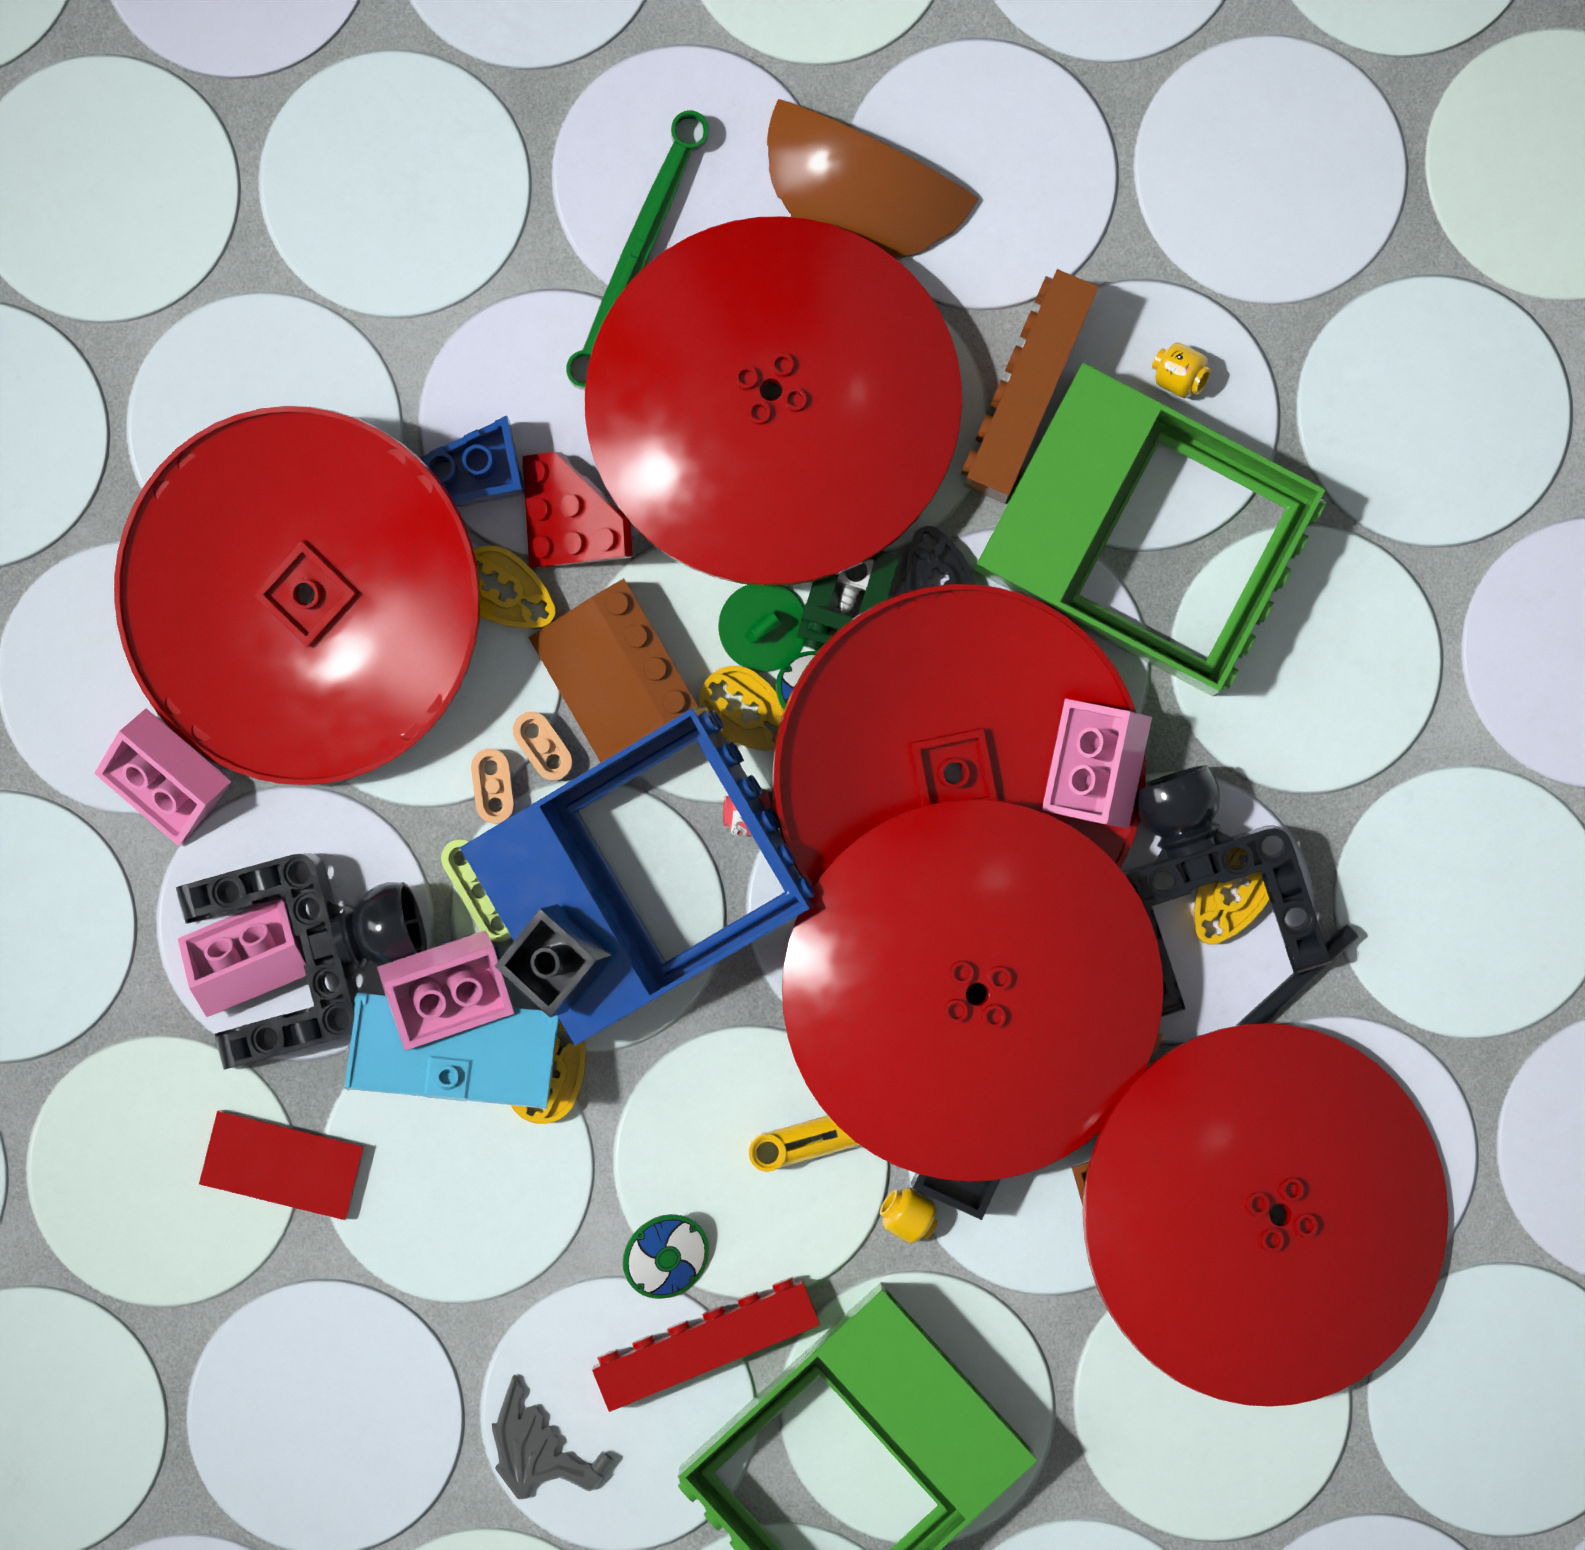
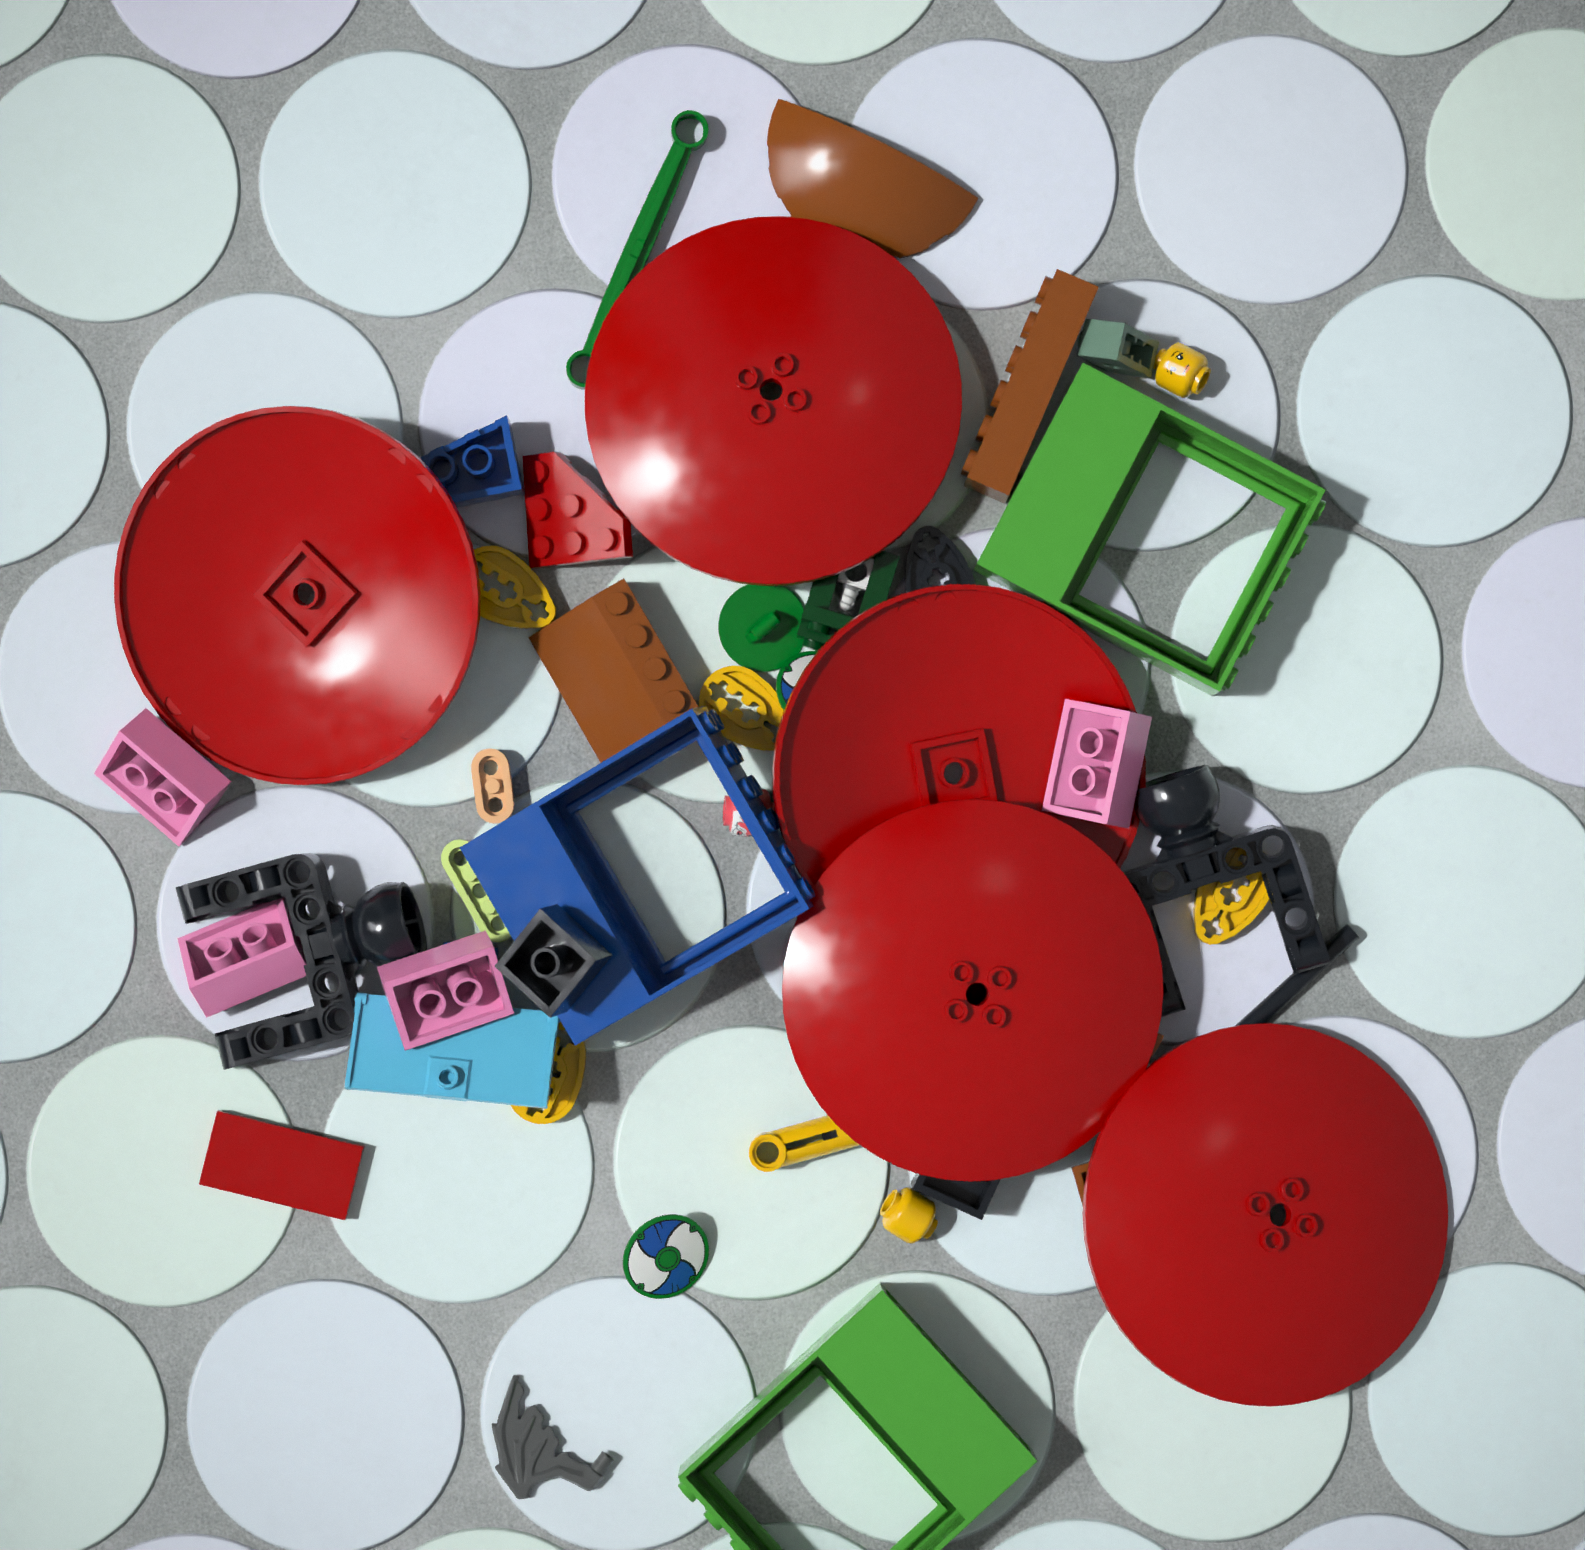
light nougat plate [513,712,573,781] -> none
red brick [592,1277,820,1412] -> none
none -> sand green brick [1077,318,1159,378]

